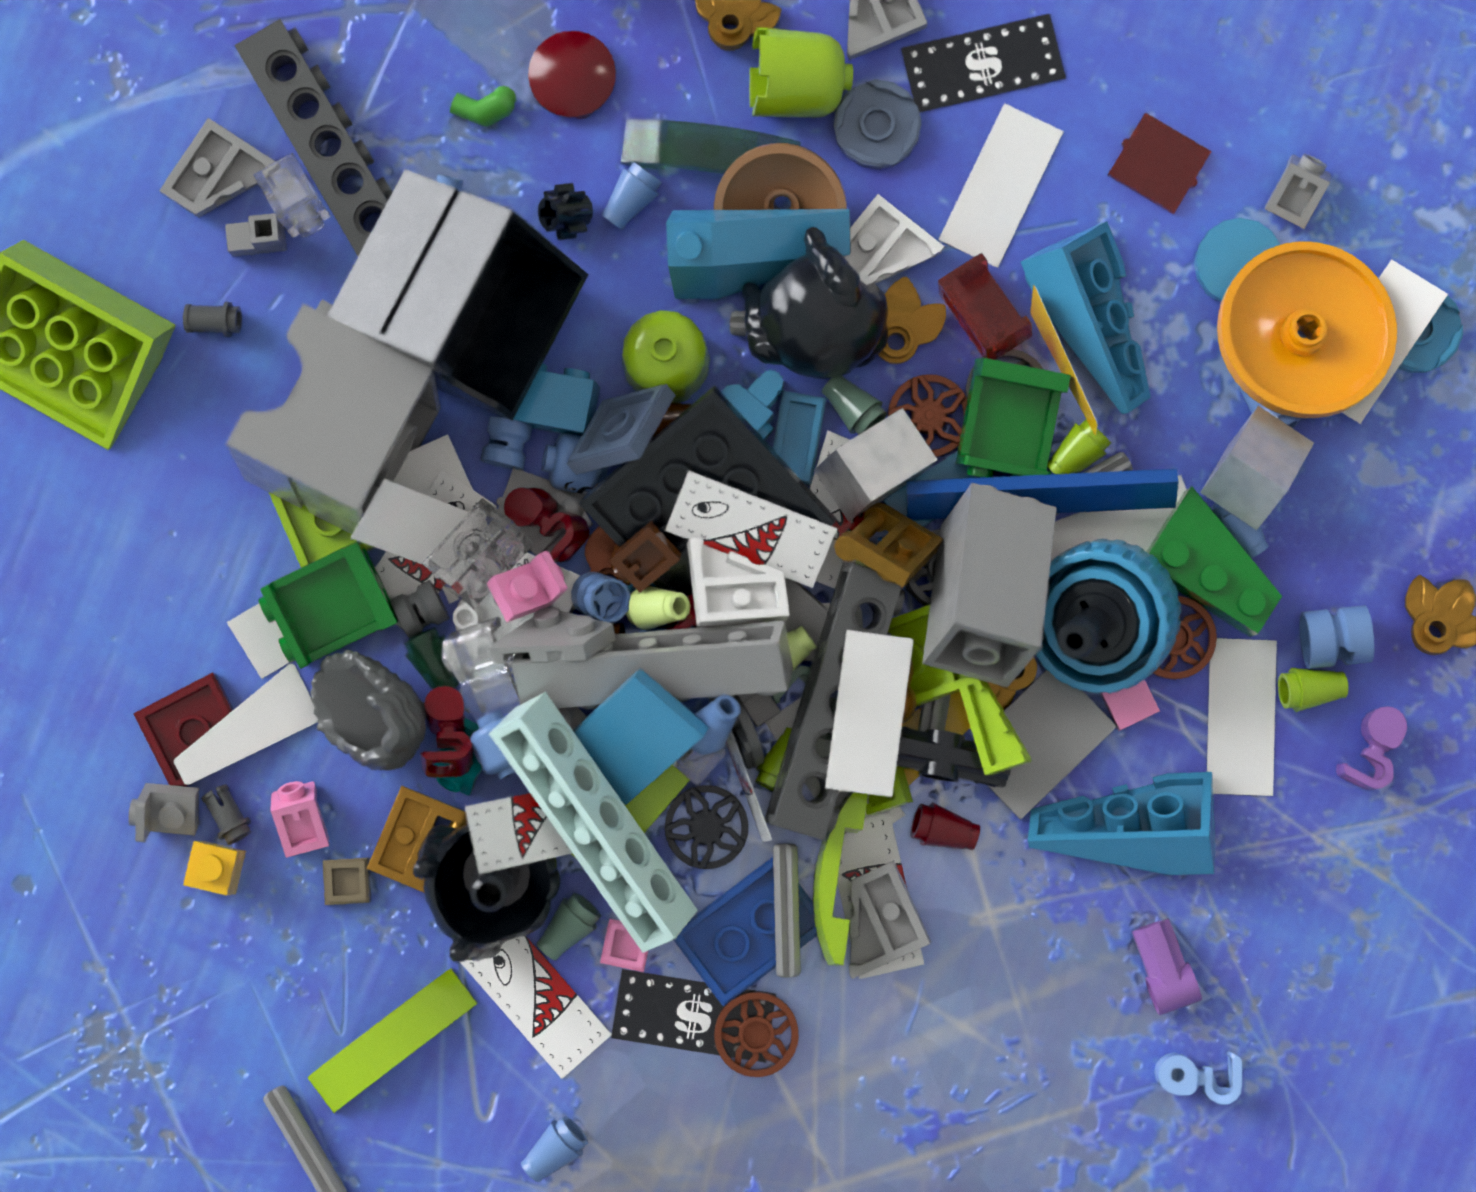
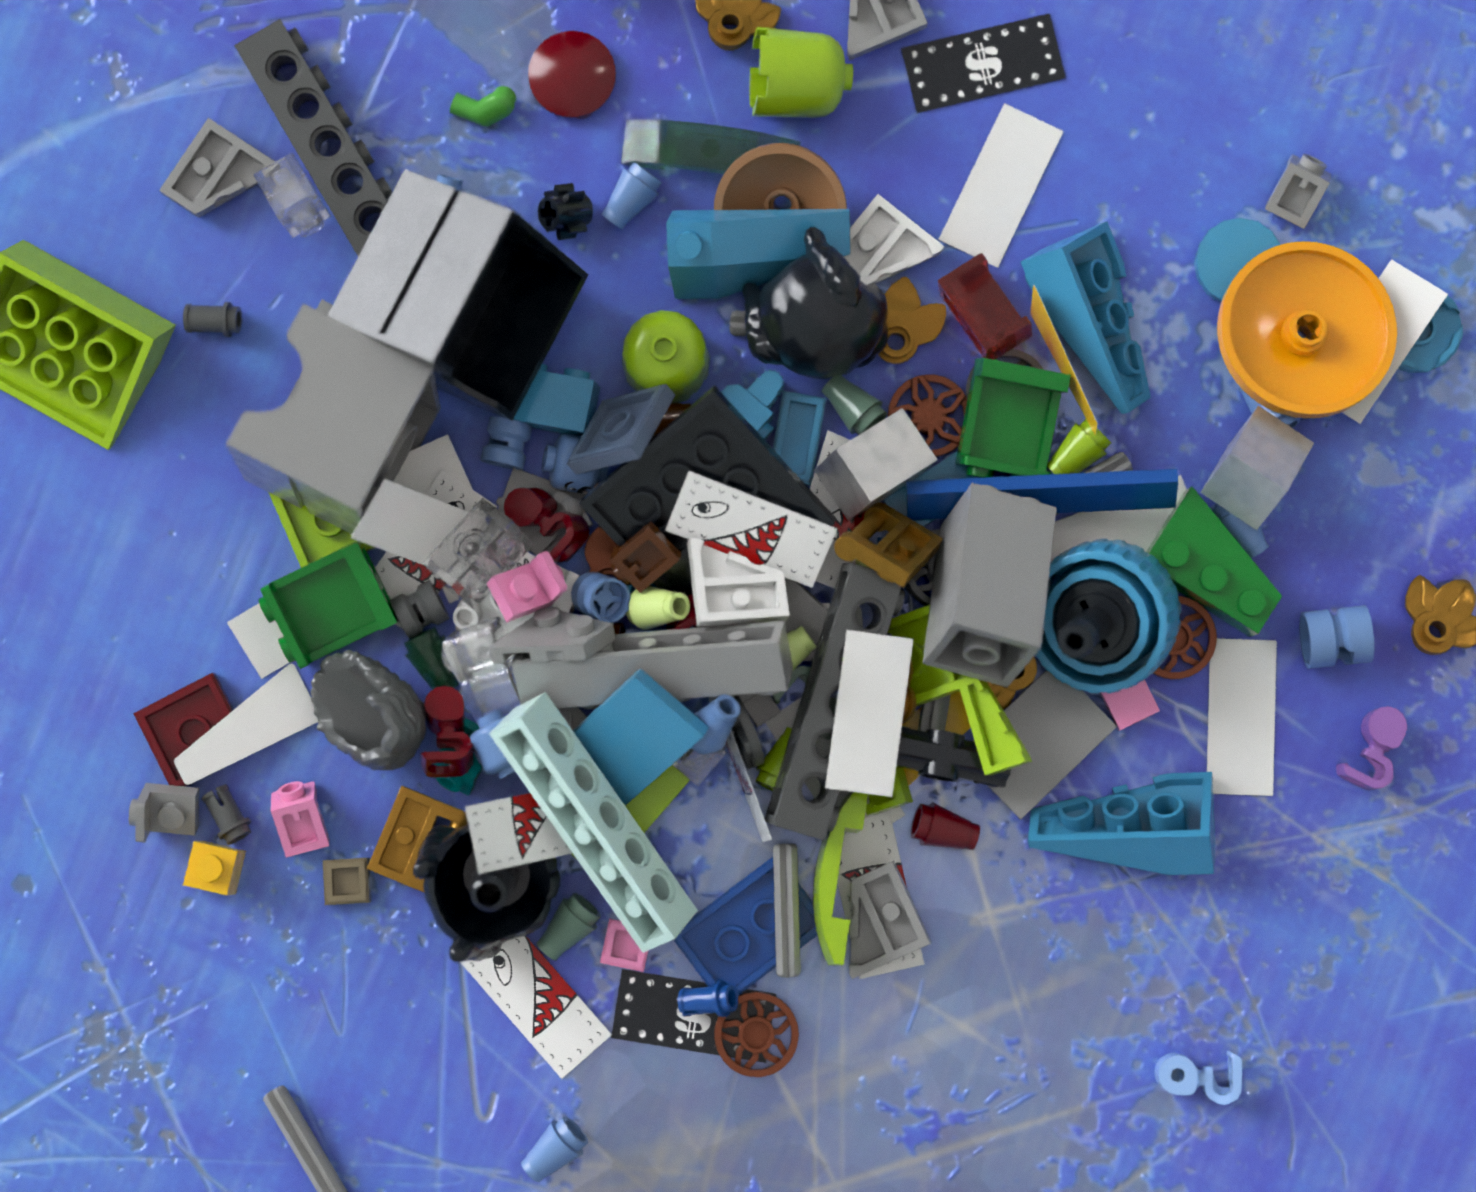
light grey piece [225,213,287,256] -> none
lime slope [307,968,478,1113] -> none
black wheel [665,785,748,869] -> none
sand blue tile [833,80,921,169] -> none
clear red piece [1108,112,1211,214] -> none
medium lavender piece [1131,919,1202,1016] -> none
lime cone [1278,668,1348,712] -> none
none -> blue pin [677,981,738,1017]

